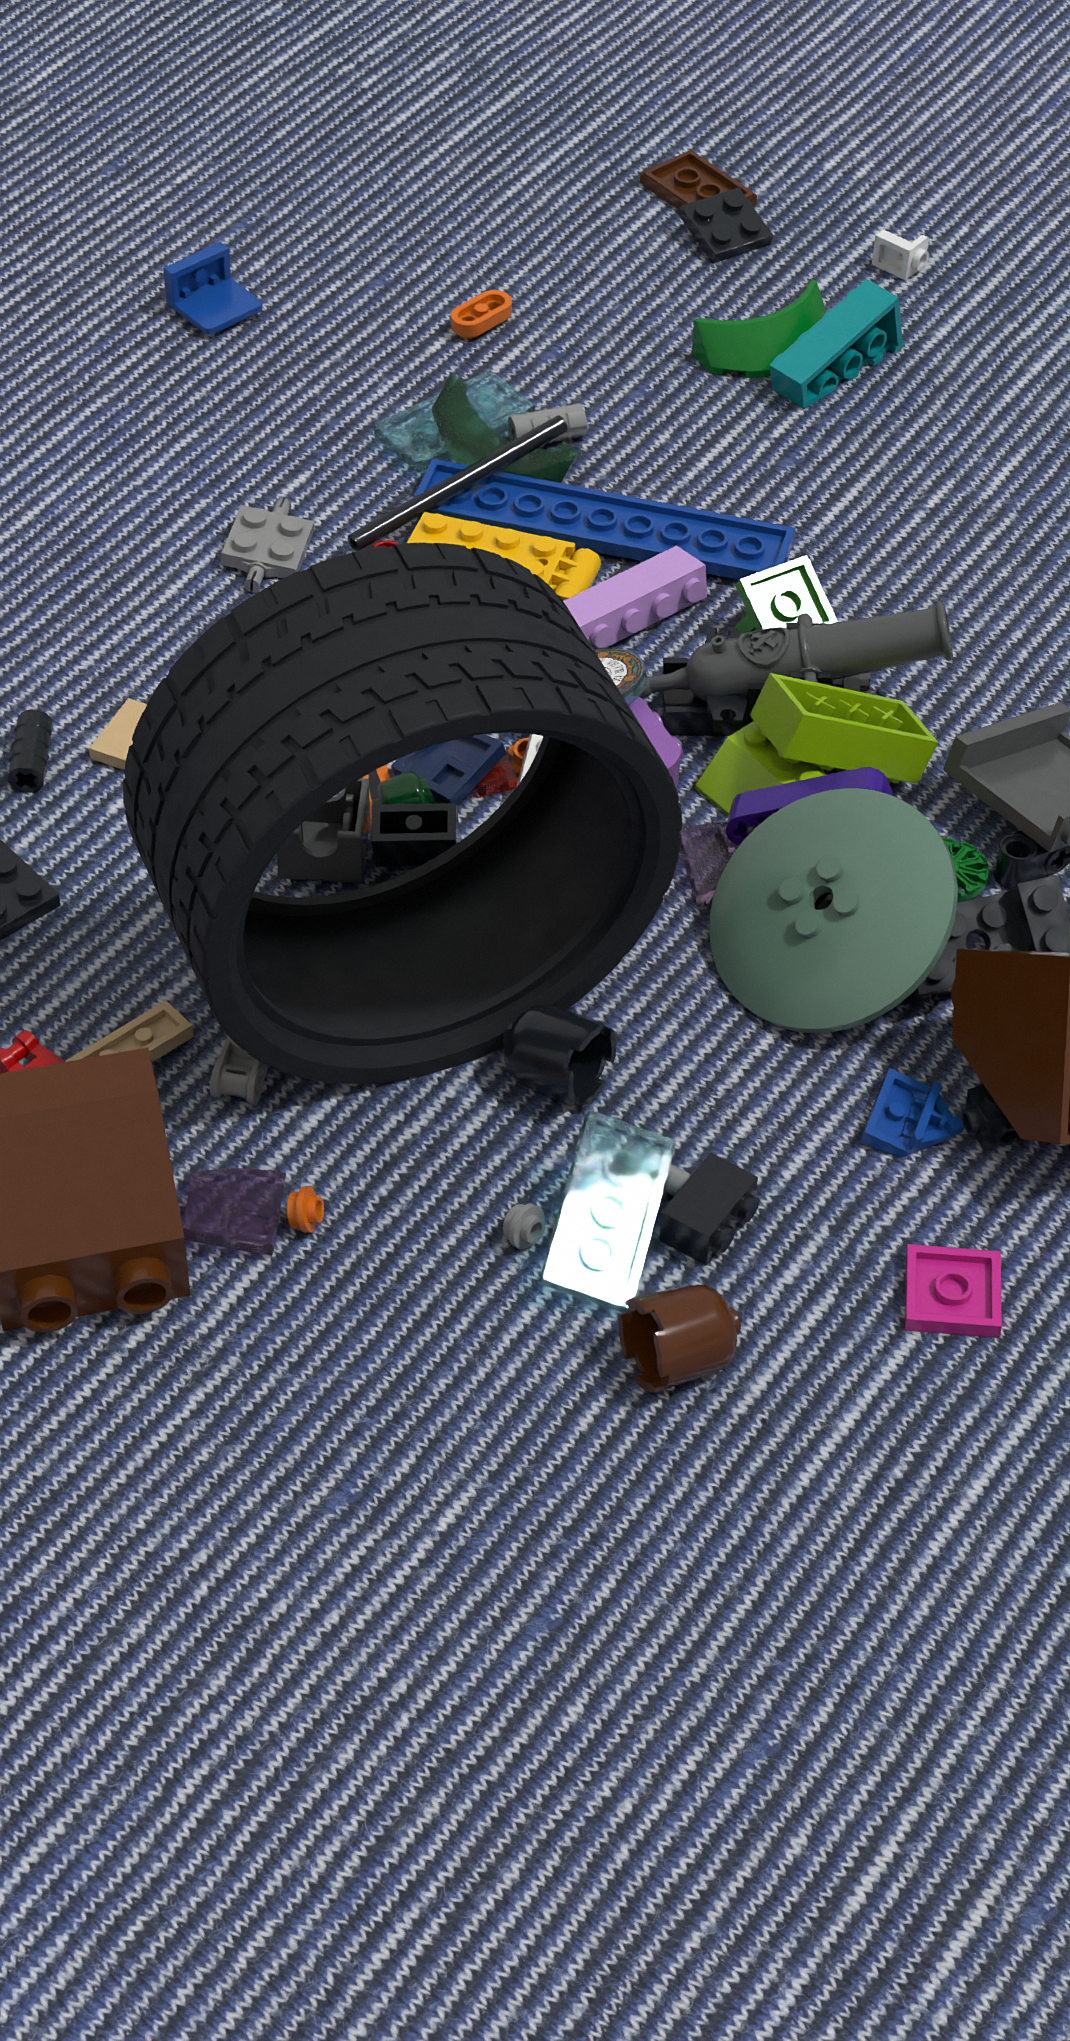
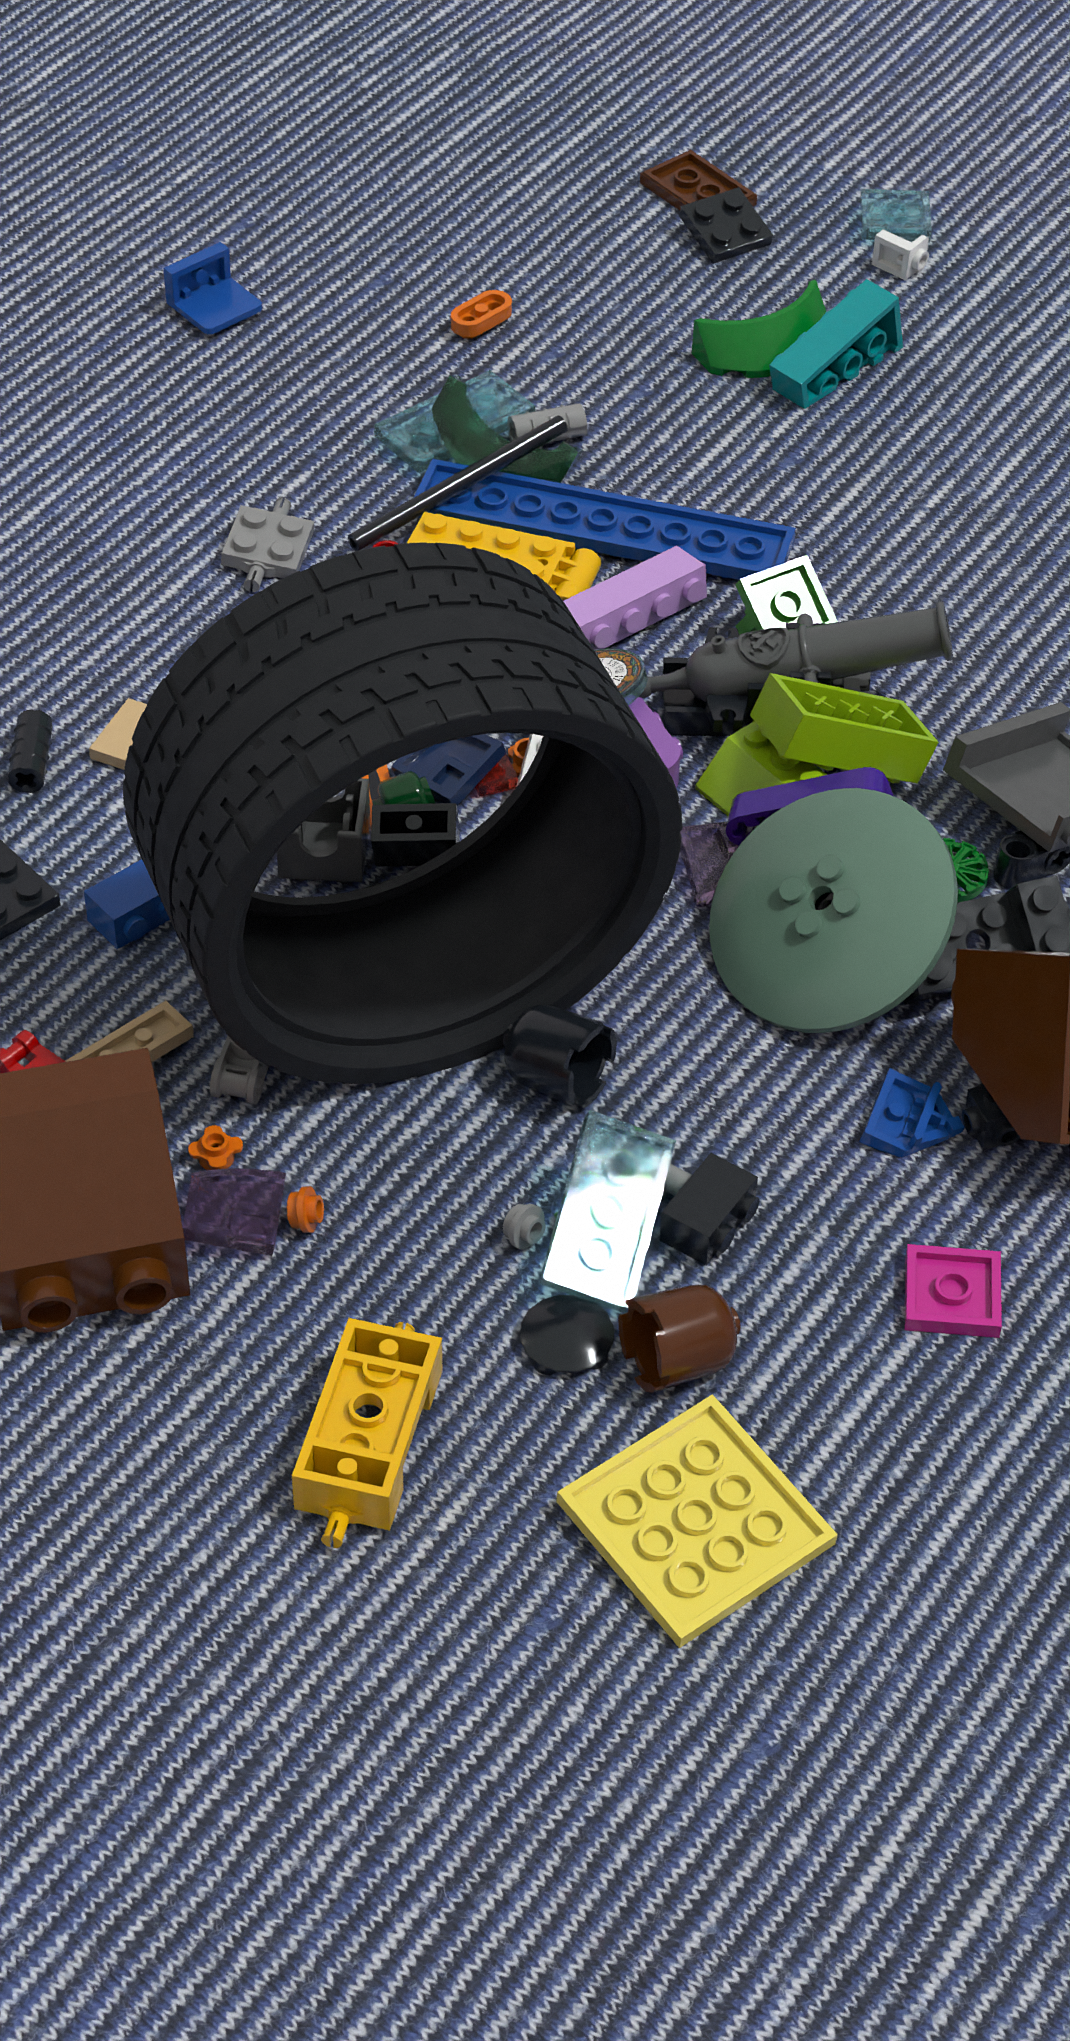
none -> blue brick [84,859,170,949]
none -> orange plate [188,1125,243,1172]
none -> yellow brick [292,1318,442,1548]
none -> black dish [520,1295,614,1375]
none -> light yellow plate [556,1394,838,1648]
none -> clear light blue plate [860,189,932,242]

